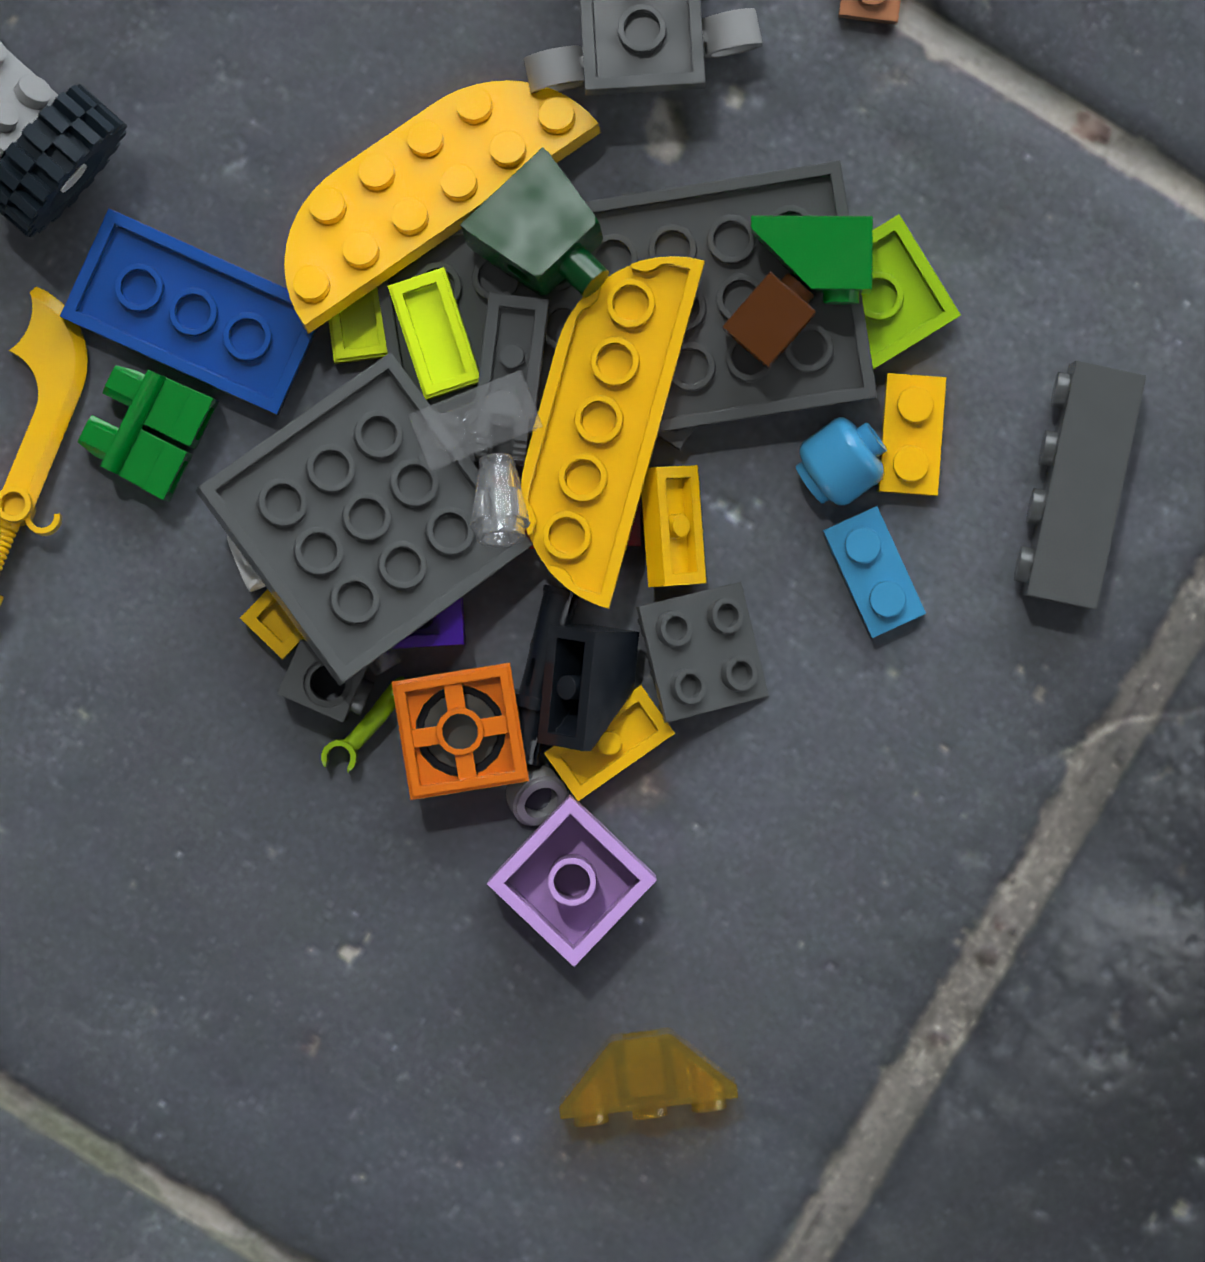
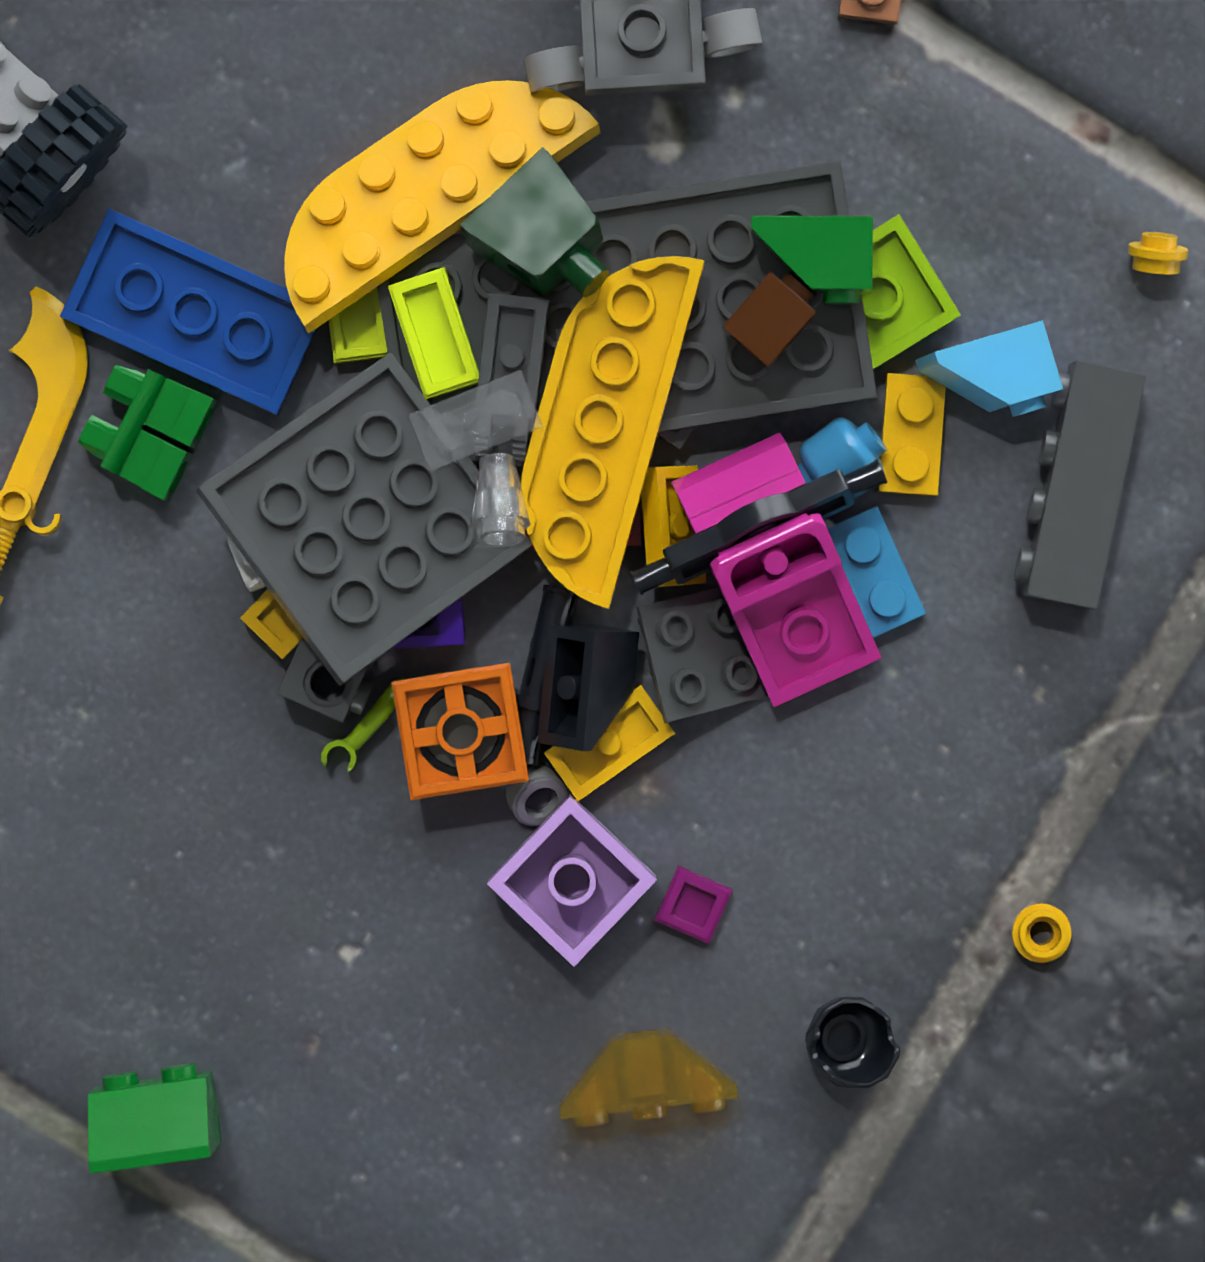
none -> green slope [88,1063,222,1174]
none -> dark pink piece [631,432,888,707]
none -> magenta tile [654,865,732,944]
none -> black hair [805,997,900,1088]
none -> medium azure slope [915,320,1063,417]
none -> yellow plate [1011,903,1072,963]
none -> yellow plate [1128,232,1188,275]

